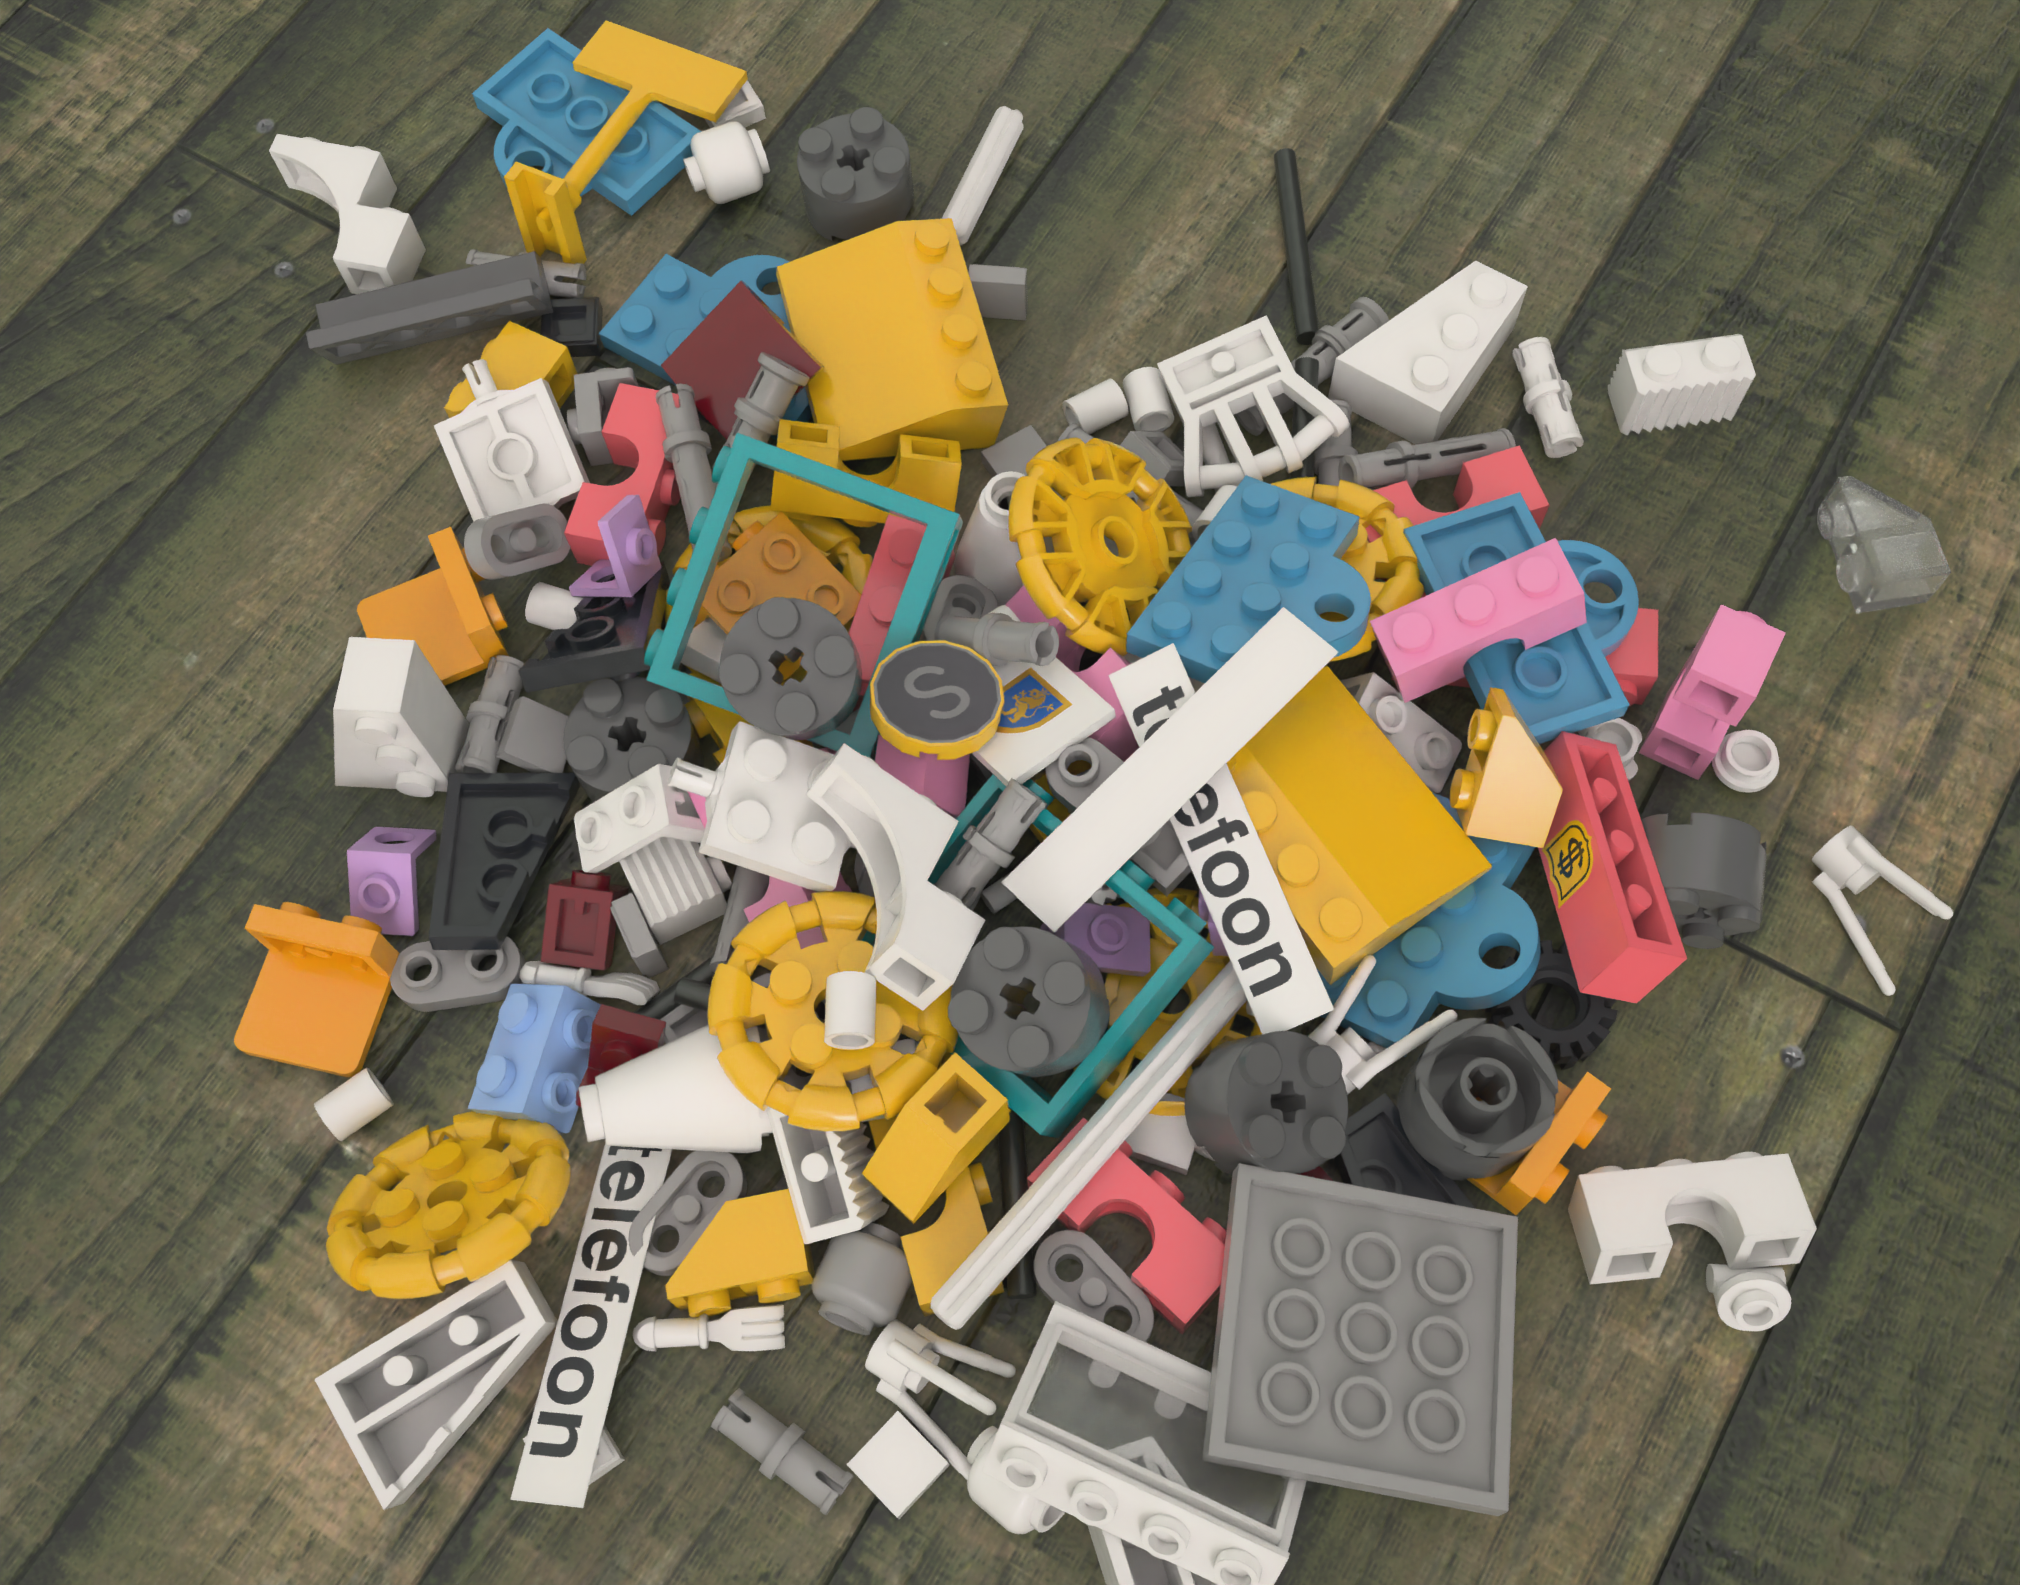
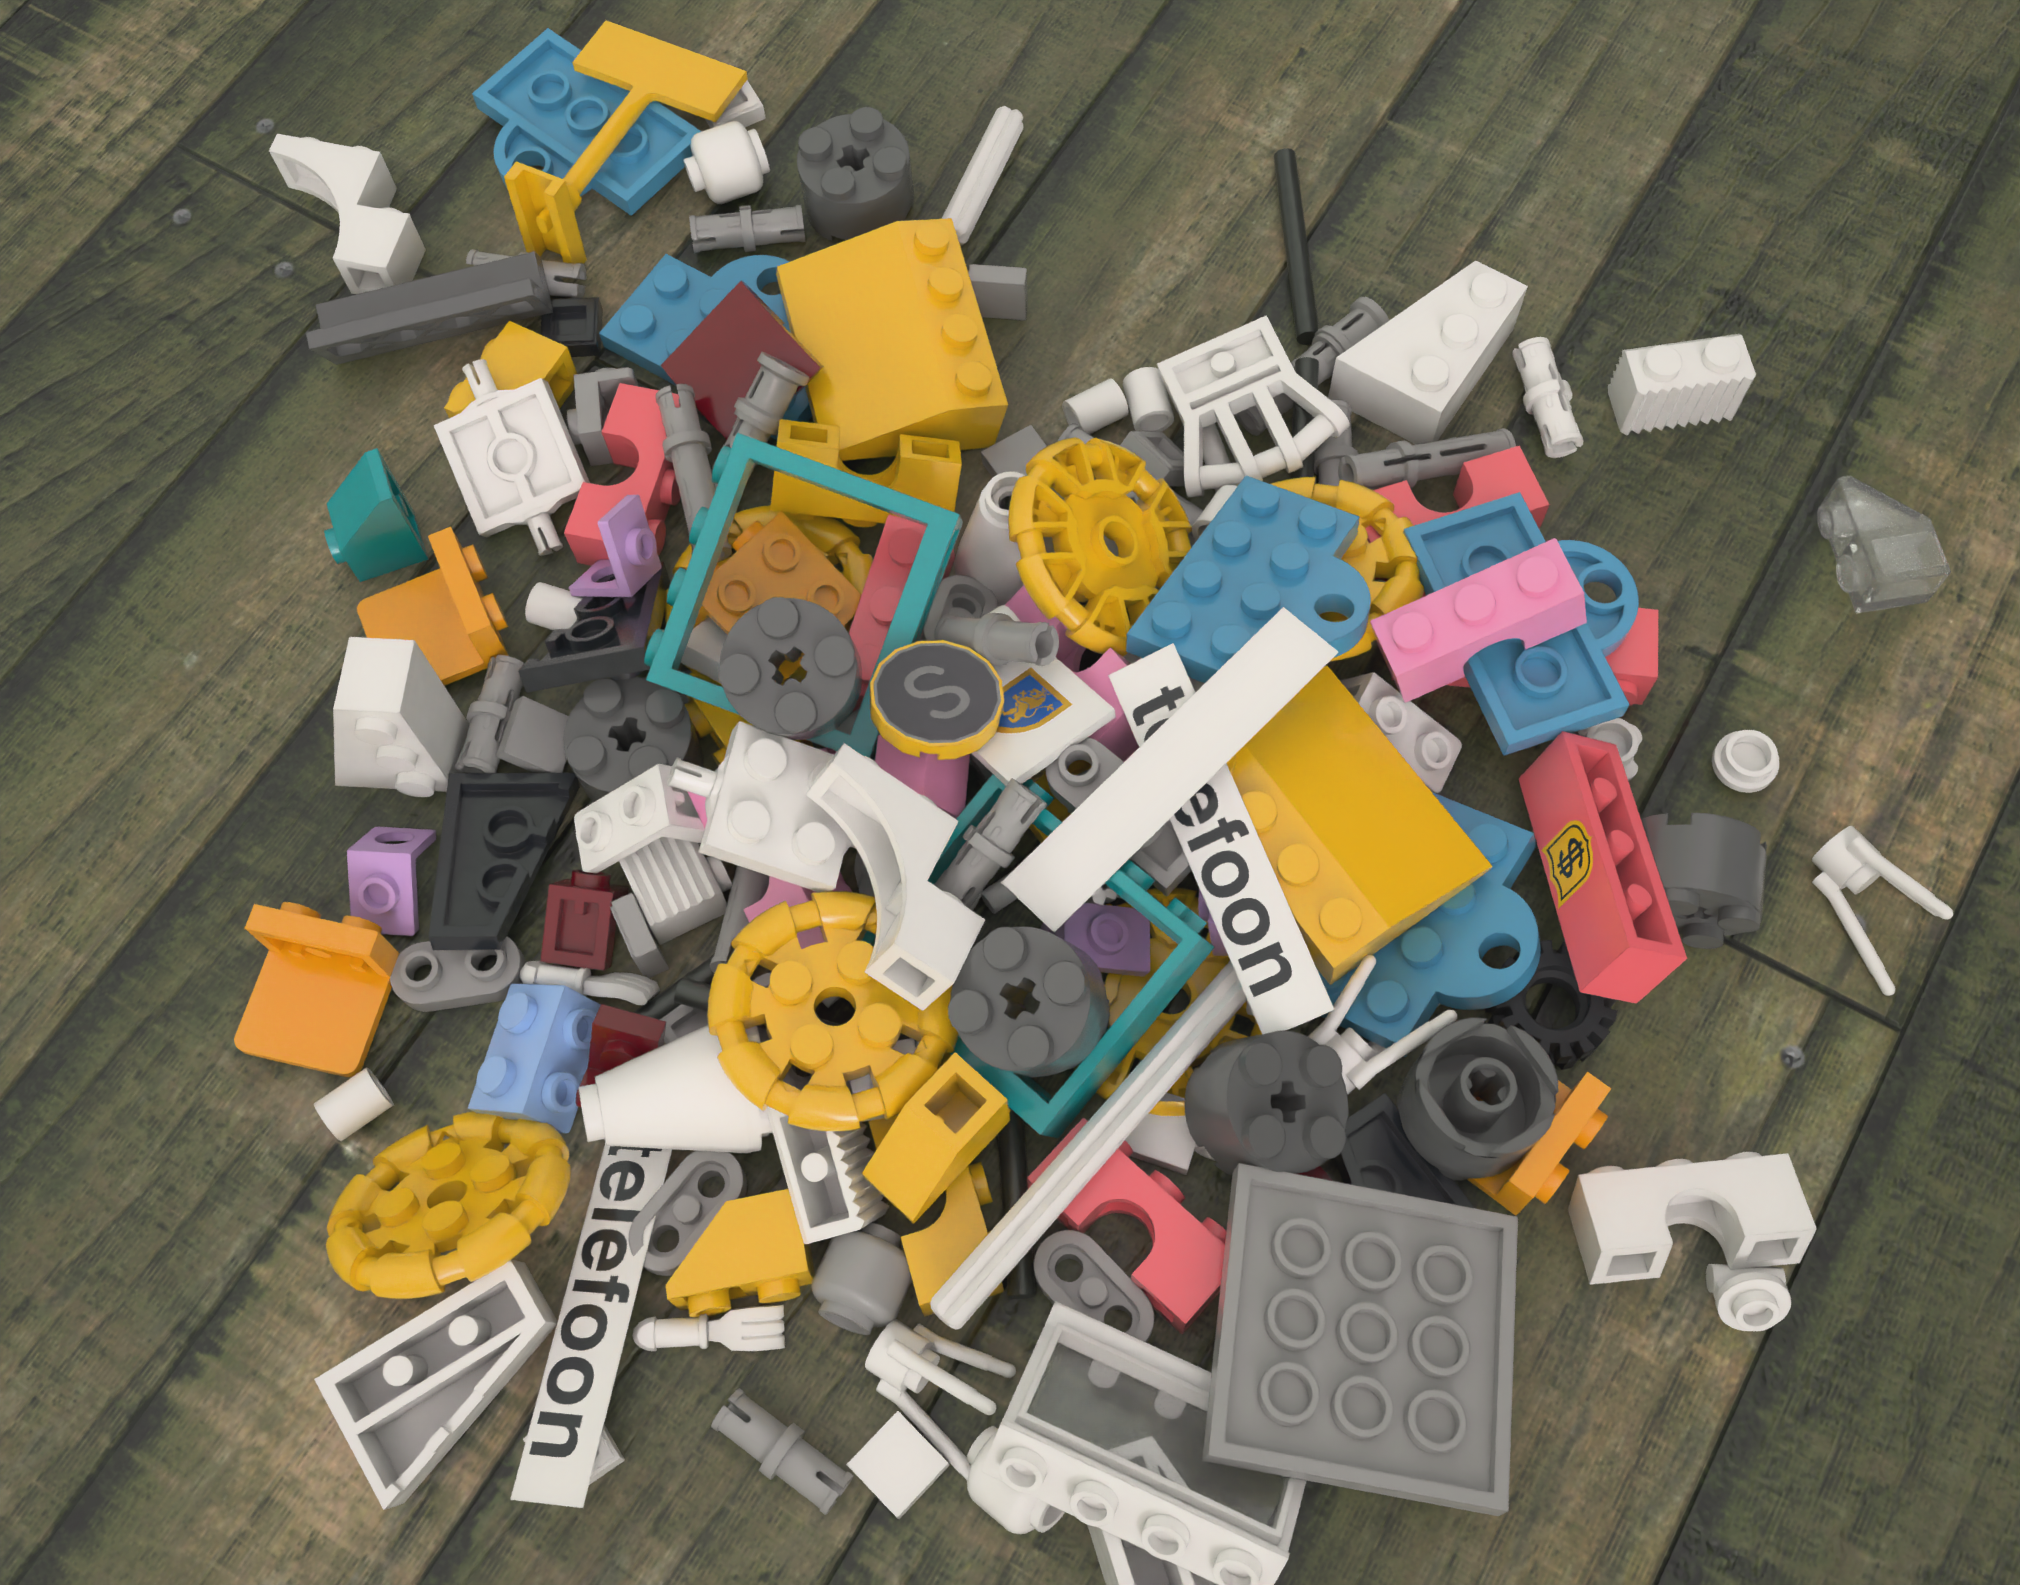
light grey plate [464,503,570,580] -> none
white hinge [824,971,876,1050] -> none
yellow slope [1450,687,1563,848] -> none
bright pink arch [1639,605,1786,780] -> none
none -> teal slope [324,448,428,582]
none -> light grey pin [689,205,805,253]

